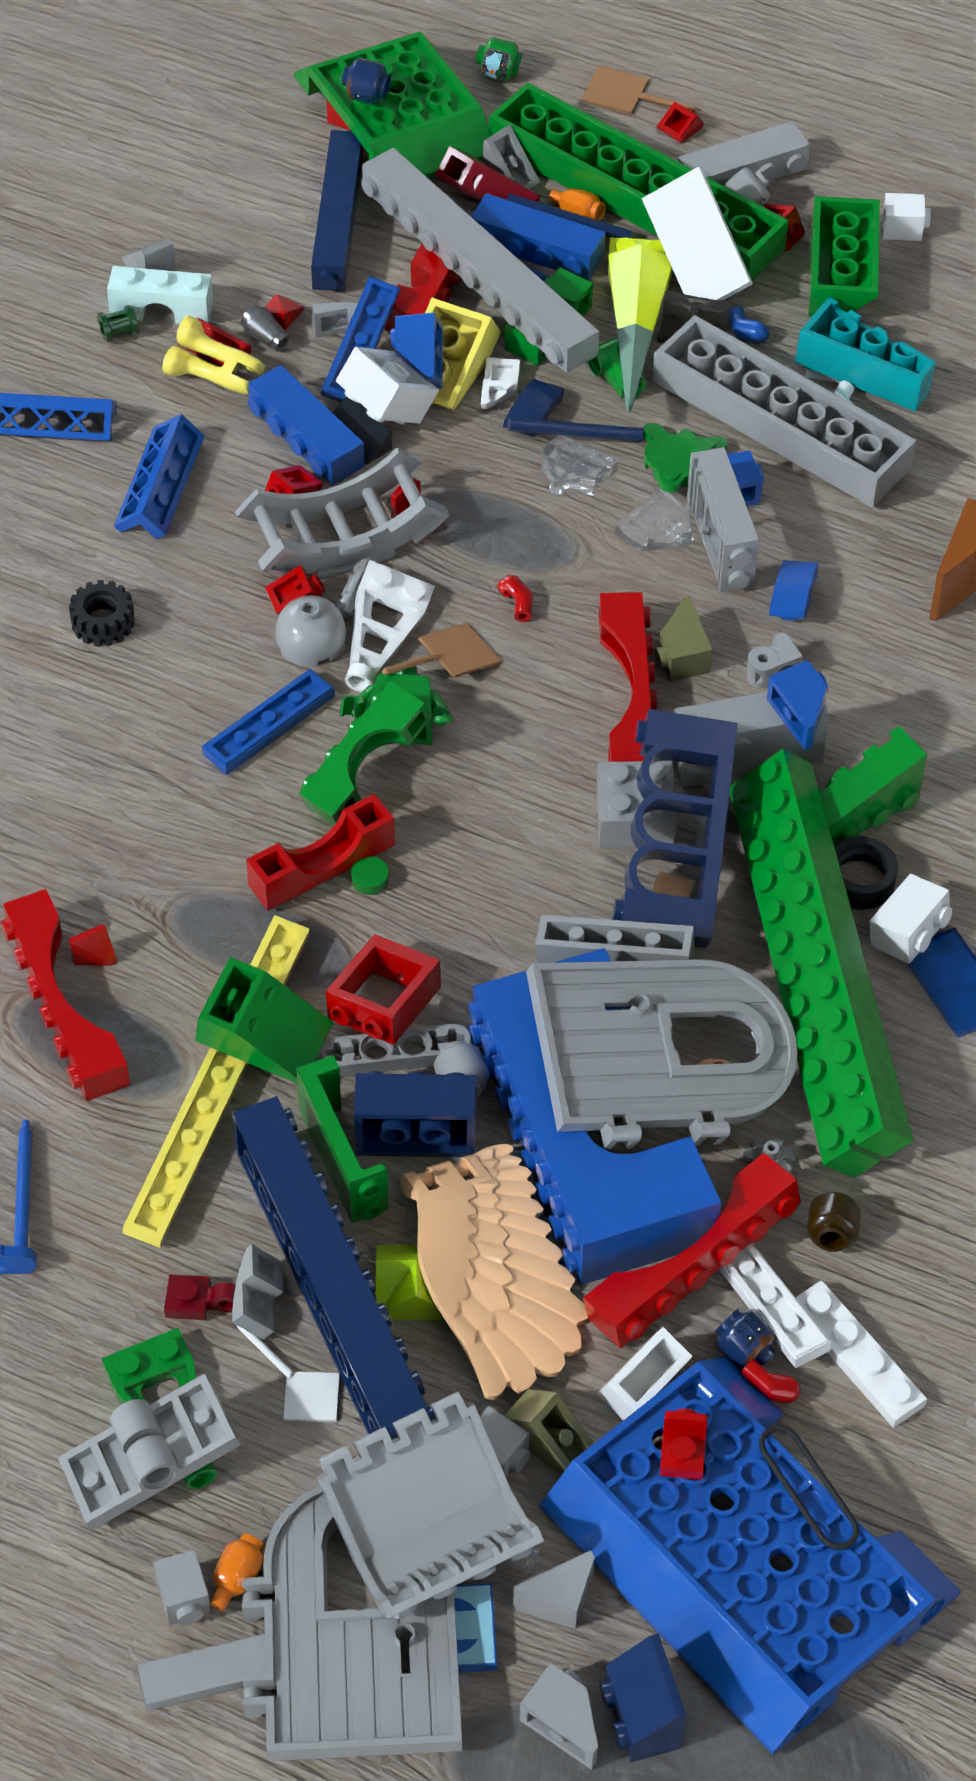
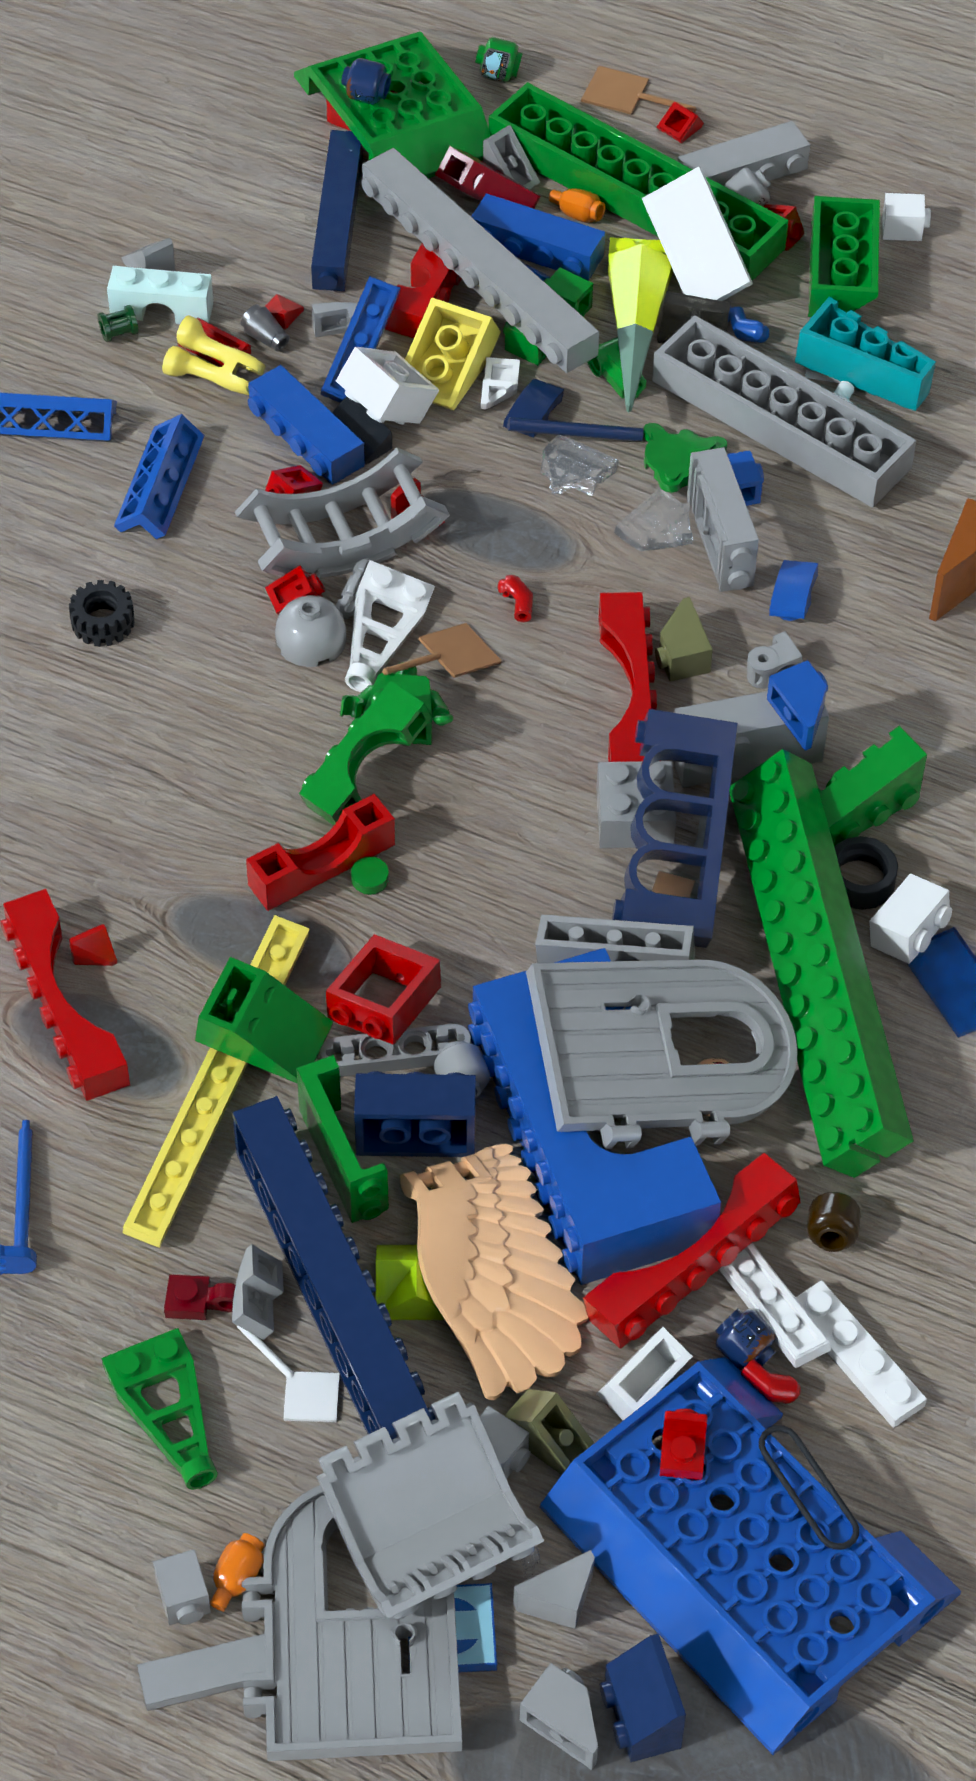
light grey plate [58,1373,241,1530] -> none
blue tile [202,668,335,775] -> none
blue slope [390,312,443,389] -> none
dark blue bar [507,193,633,239] -> none
light grey plant [743,1137,795,1175] -> none

